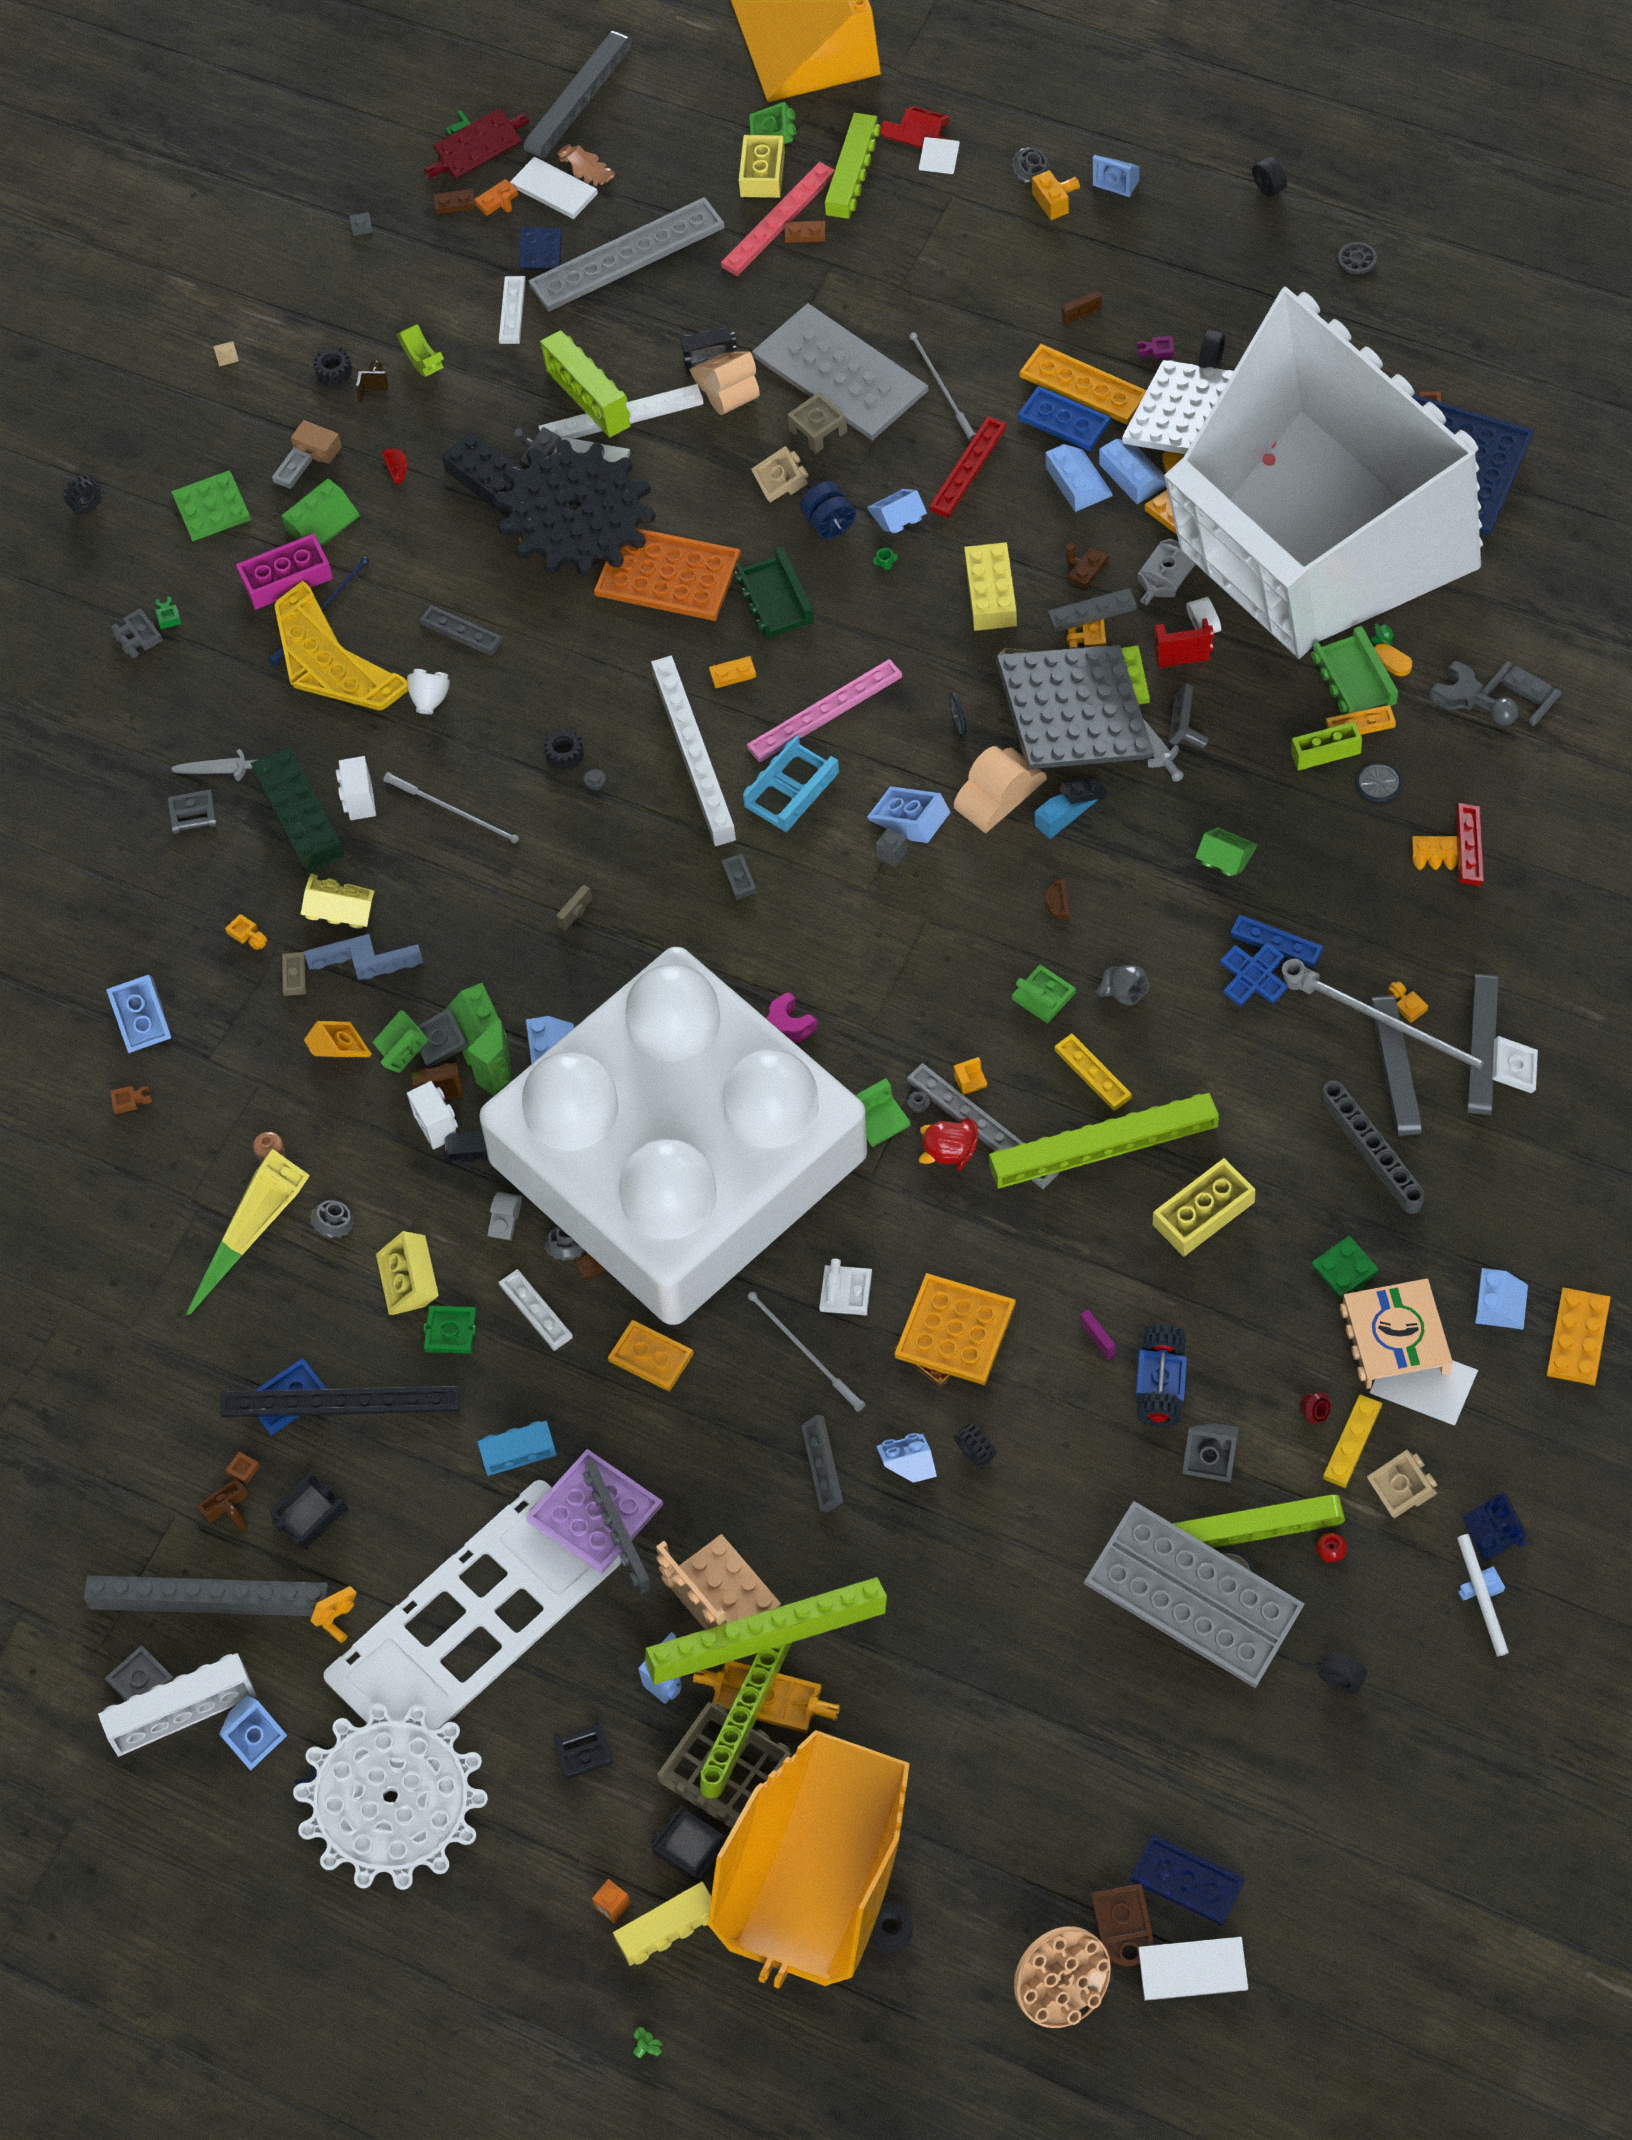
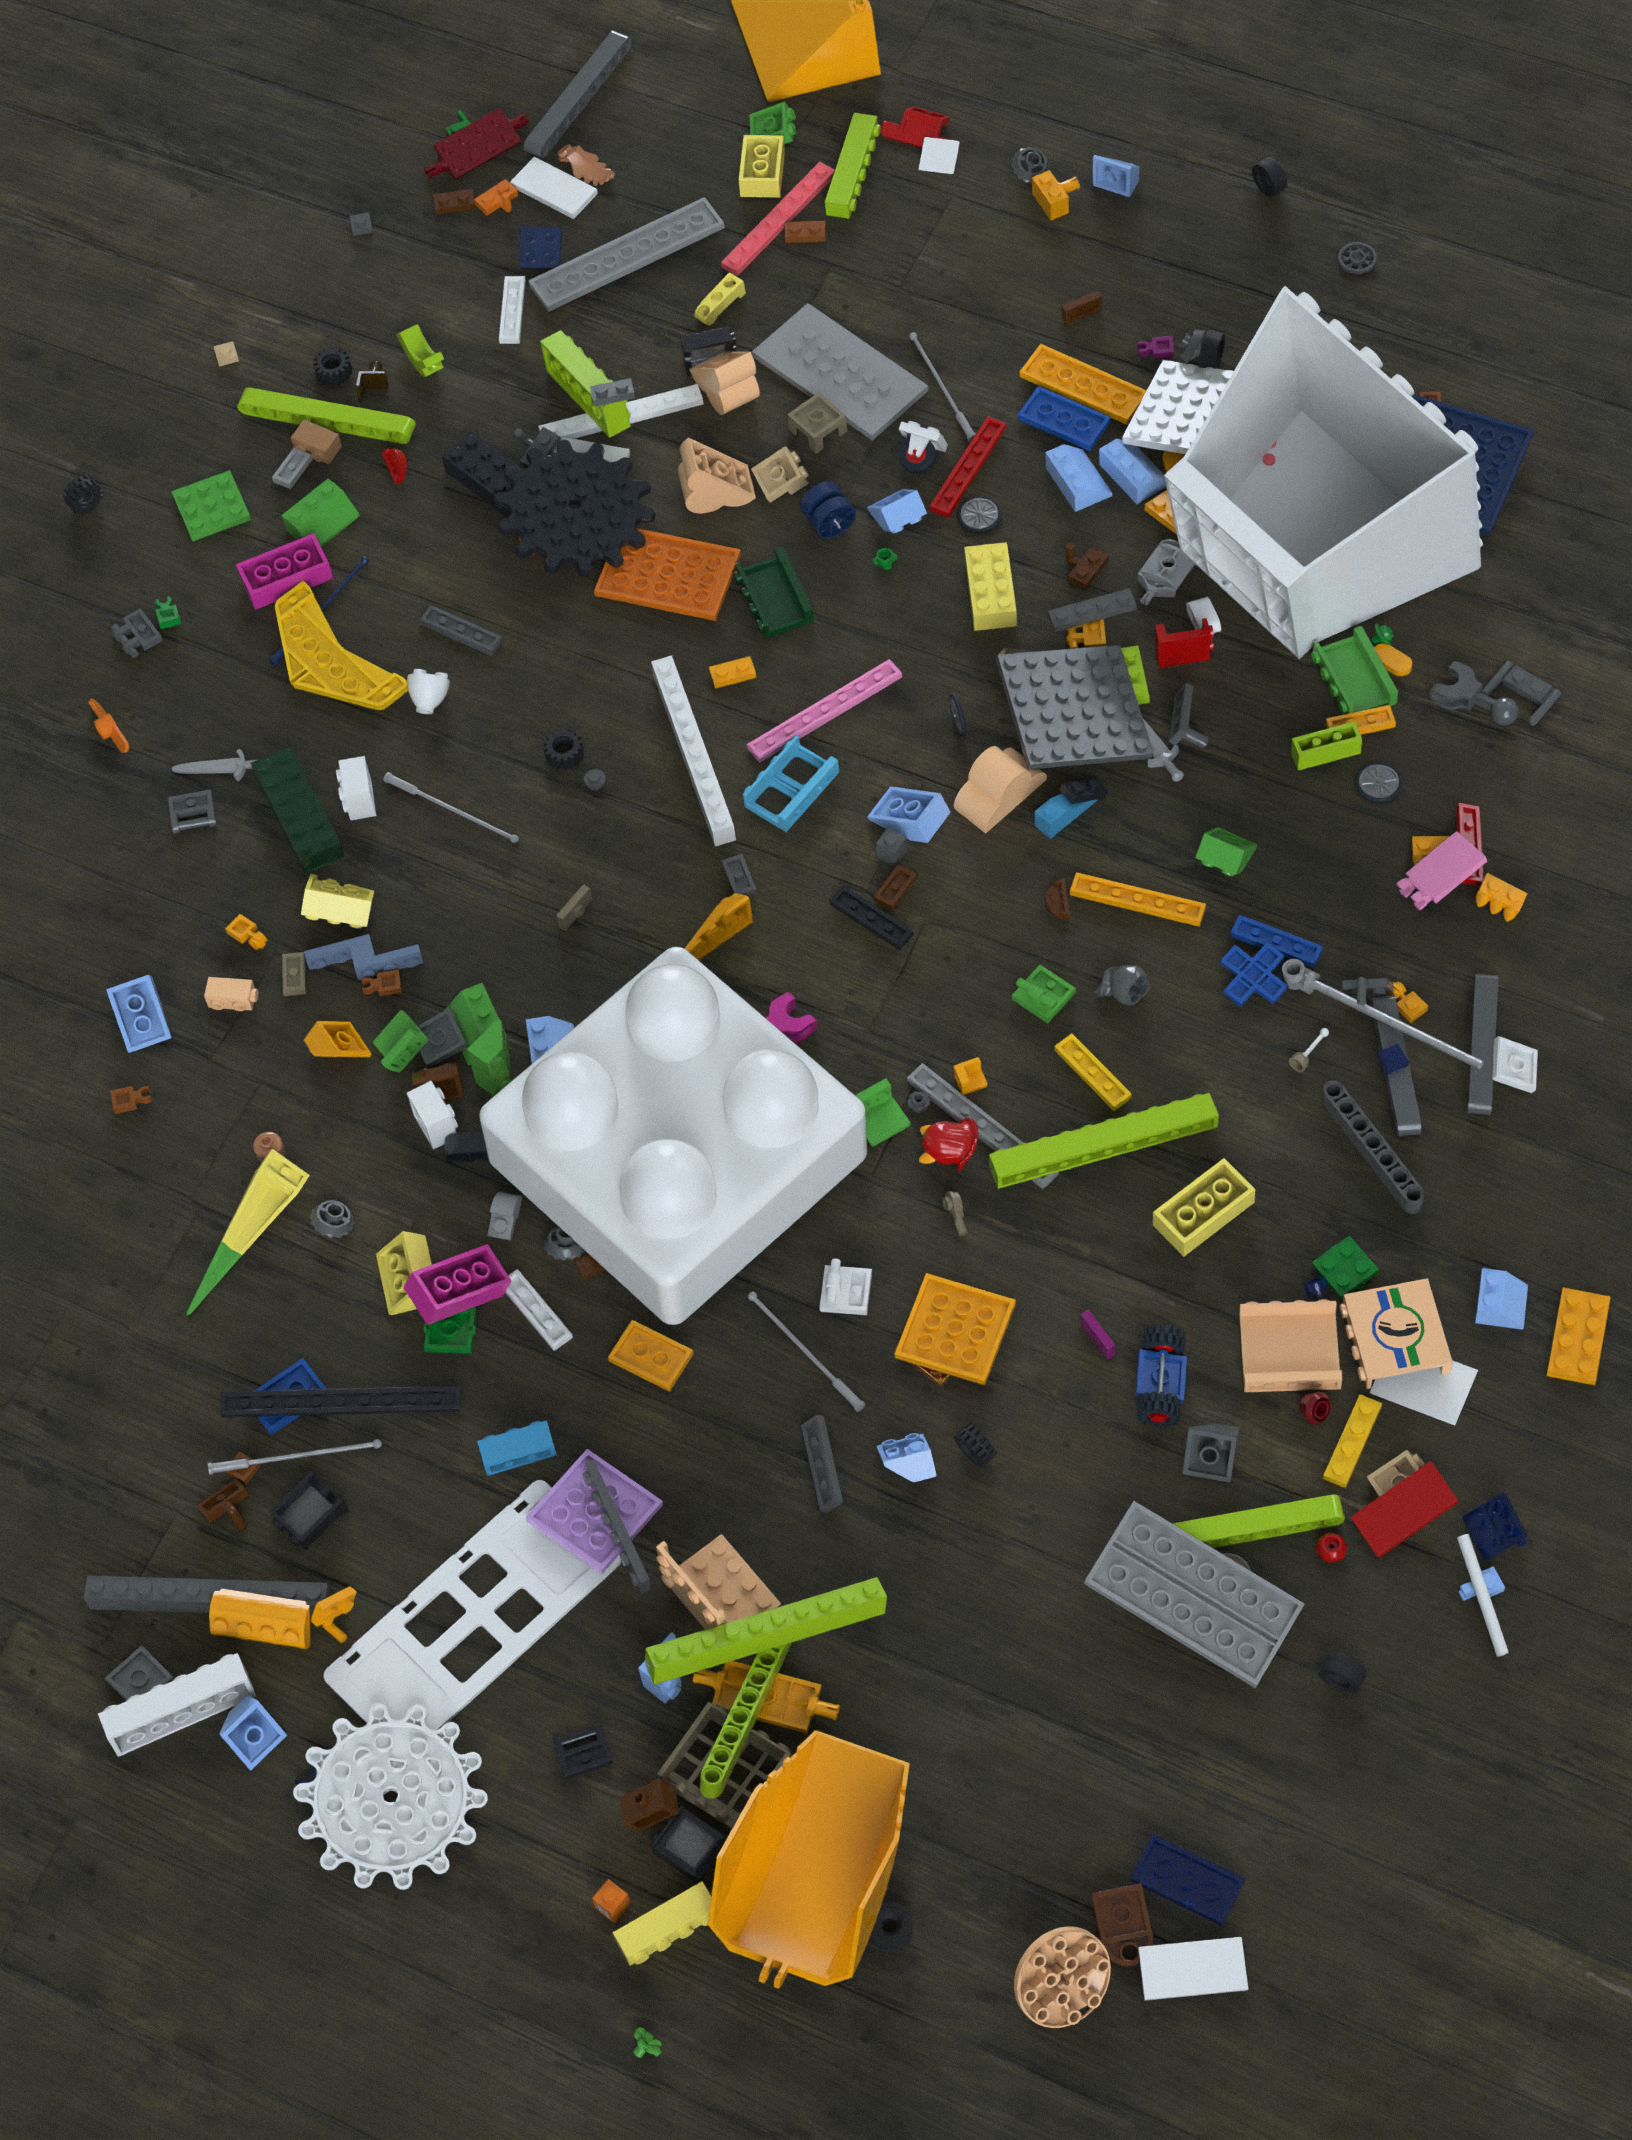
none -> orange piece [88,698,129,753]
none -> light nougat brick [204,977,258,1011]
none -> light grey piece [208,1439,382,1475]
none -> light orange container [209,1589,311,1649]
none -> lime beam [237,388,416,444]
none -> dark orange plate [361,970,402,996]
none -> dark pink brick [403,1244,512,1325]
none -> dark grey plate [590,378,635,407]
none -> reddish brown brick [620,1779,679,1832]
none -> light nougat brick [678,438,756,514]
none -> light orange wedge [685,893,753,961]
none -> light yellow leg [694,272,746,326]
none -> black plate [829,885,914,951]
none -> reddish brown plate [874,864,917,911]
none -> plate [898,421,948,474]
none -> dark tan plate [943,1191,968,1236]
none -> flat silver wheel [957,496,1002,533]
none -> light orange plate [1070,872,1206,927]
none -> dark grey piece [1178,329,1206,364]
none -> light nougat panel [1239,1299,1342,1392]
none -> dark tan hinge [1289,1028,1329,1072]
none -> clear blue tile [1303,1277,1329,1300]
none -> dark grey plate [1342,977,1393,1005]
none -> red tile [1351,1461,1459,1558]
none -> clear blue tile [1377,1044,1409,1074]
none -> bright pink tile [1396,831,1487,911]
none -> light orange plate [1476,873,1528,922]

